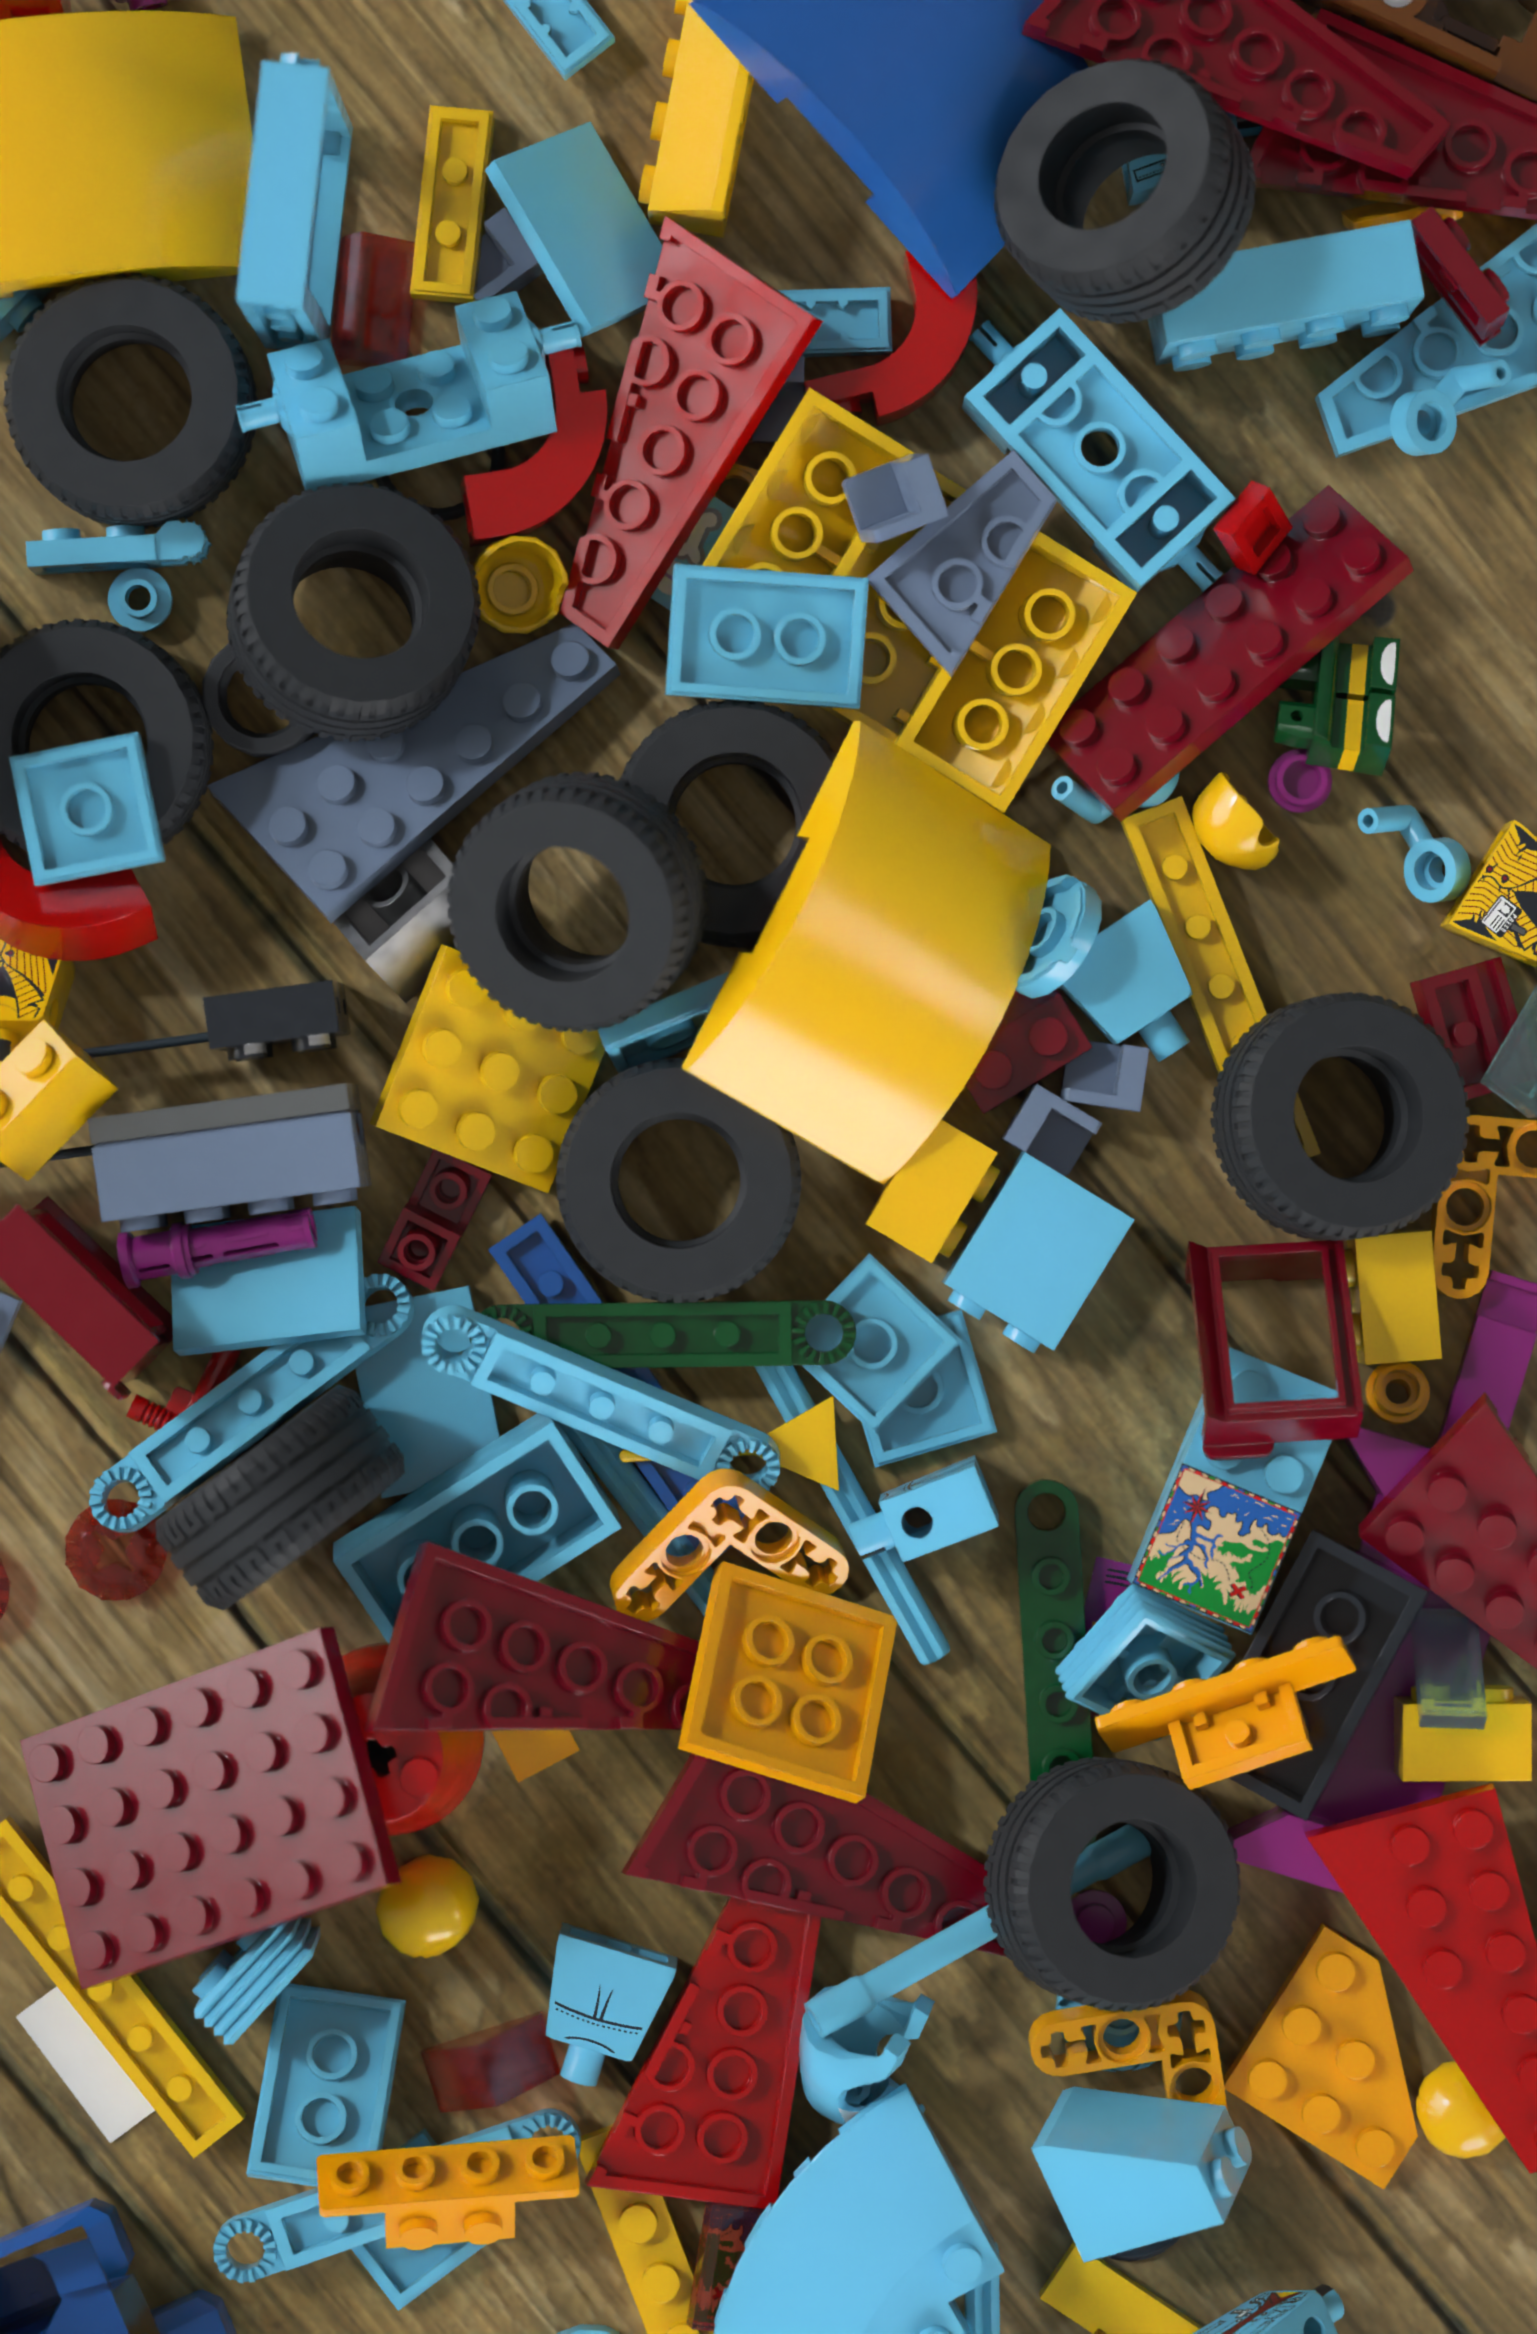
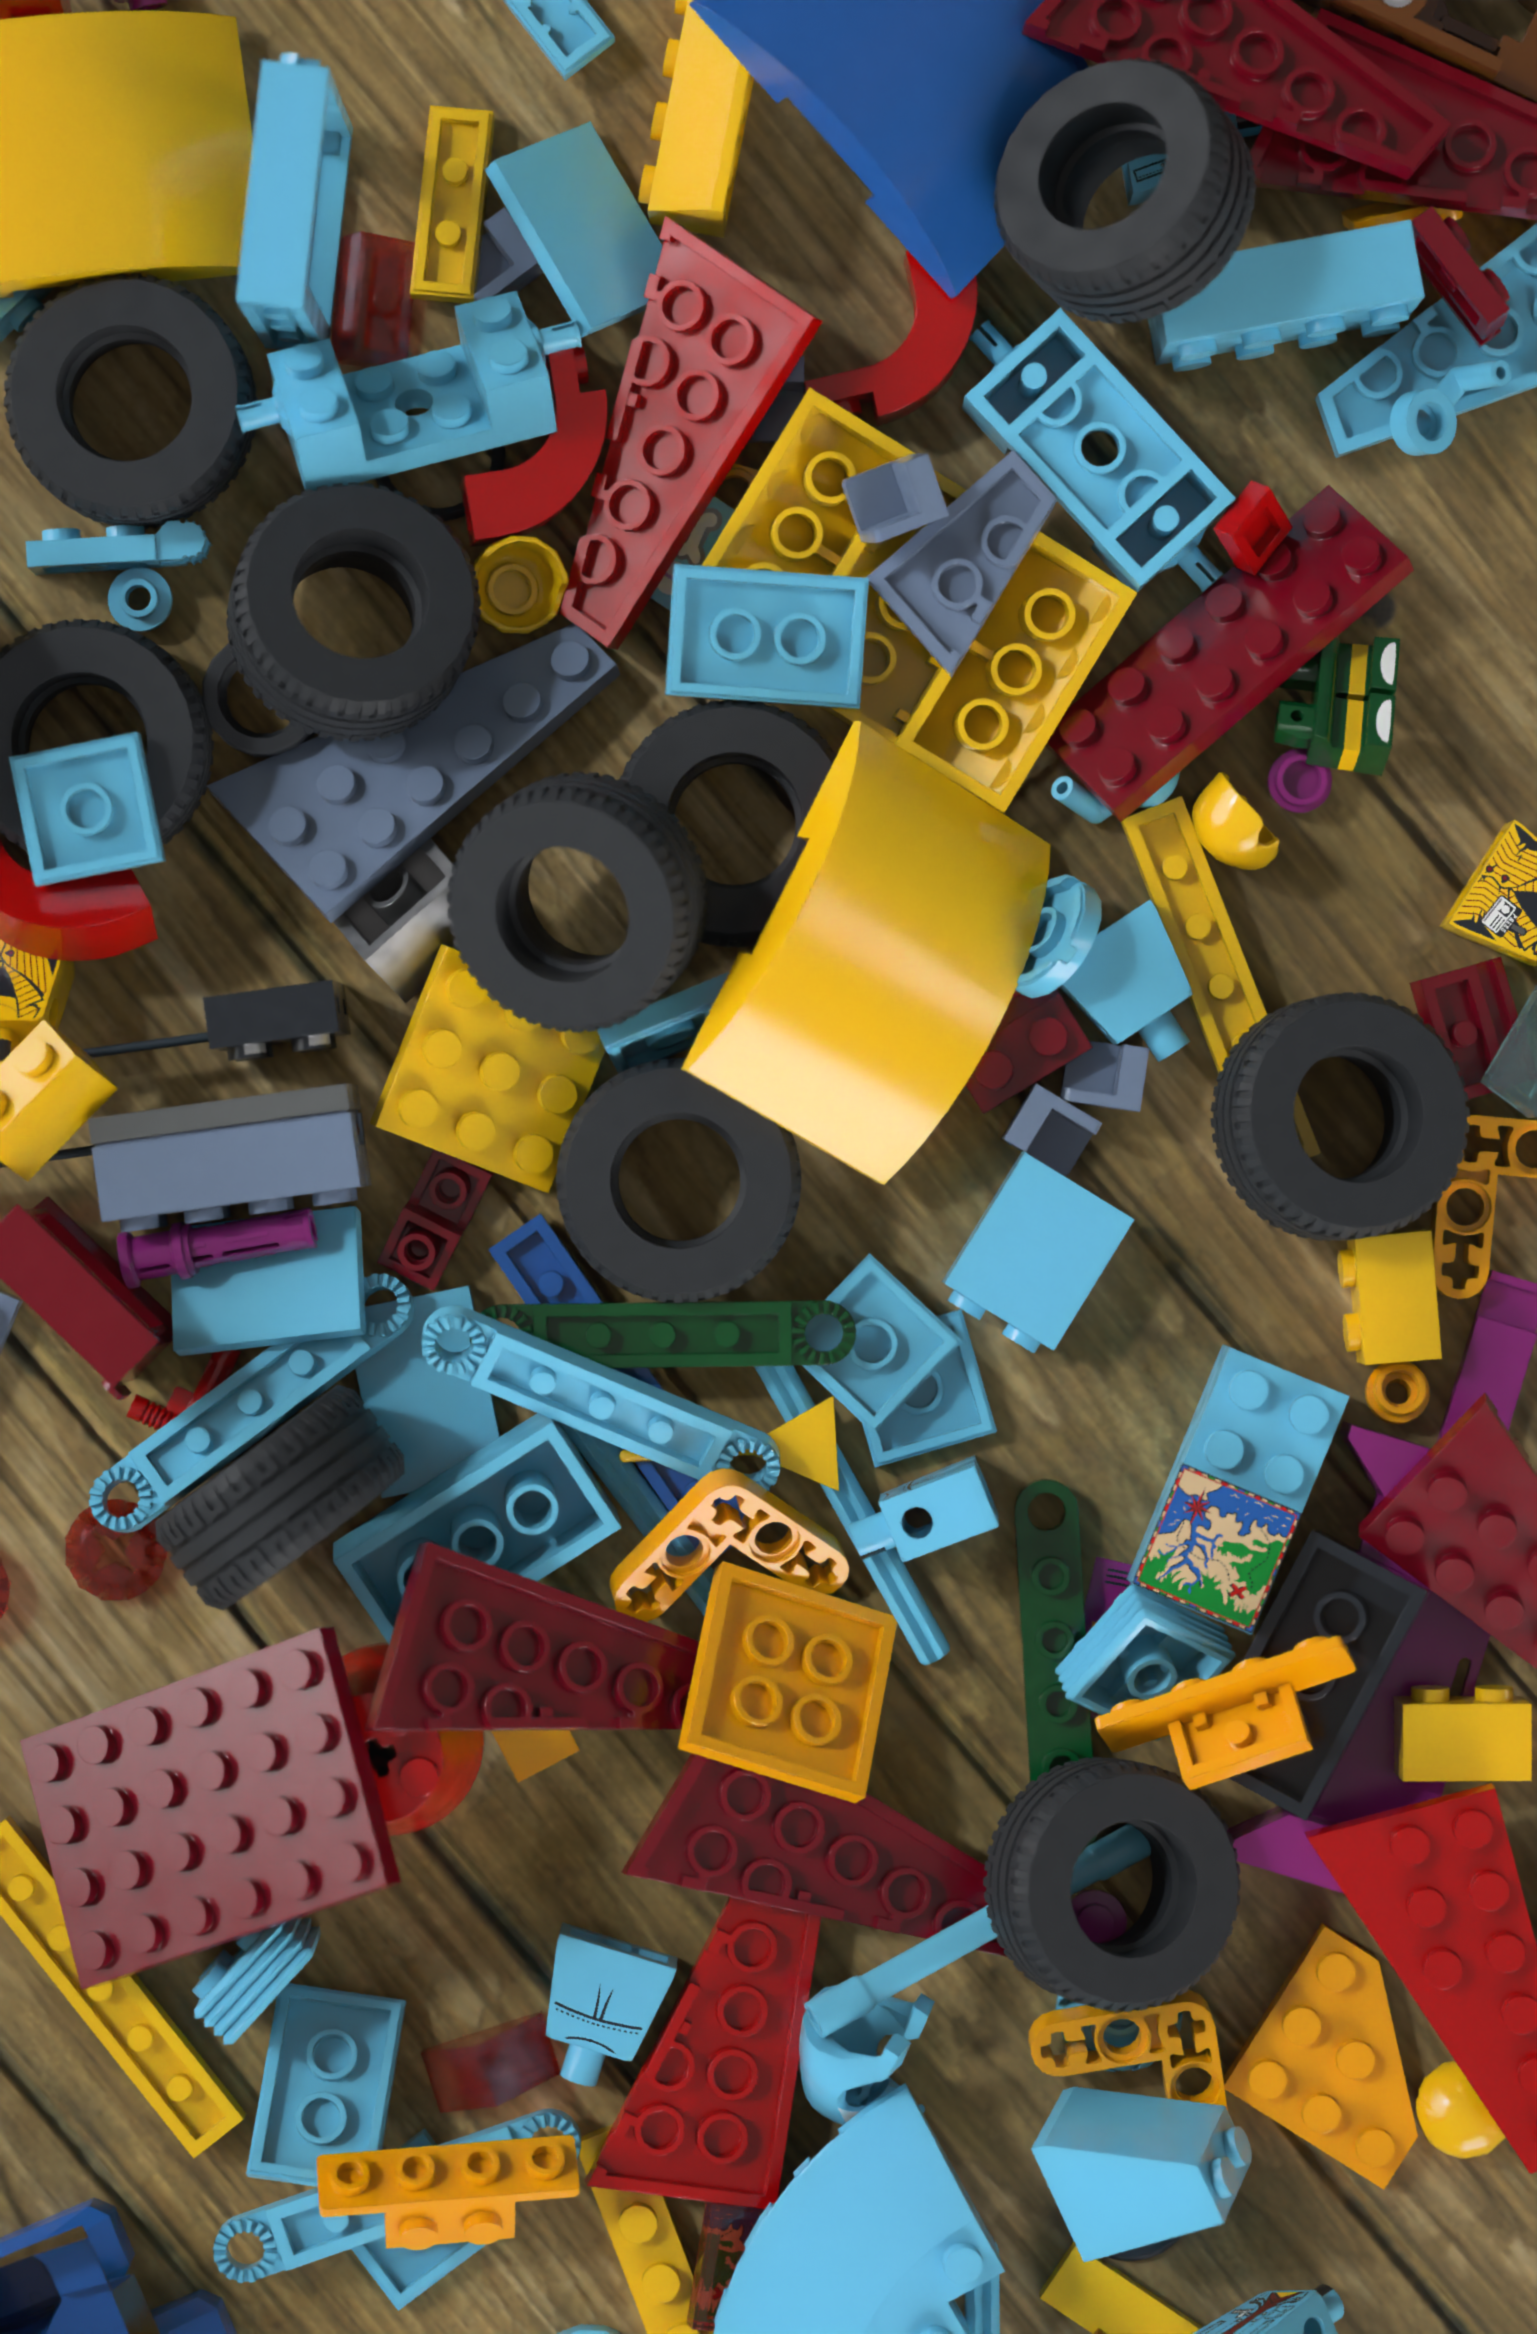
white sticker [16,1986,155,2144] -> none
yellow hair [375,1854,479,1959] -> none
medium azure plate [778,287,892,357] -> none
yellow brick [864,1119,1001,1263] -> none
dark red piece [1185,1240,1364,1460] -> none
medium azure plate [1358,805,1471,903] -> none
clear light blue tile [1411,1608,1487,1729] -> none

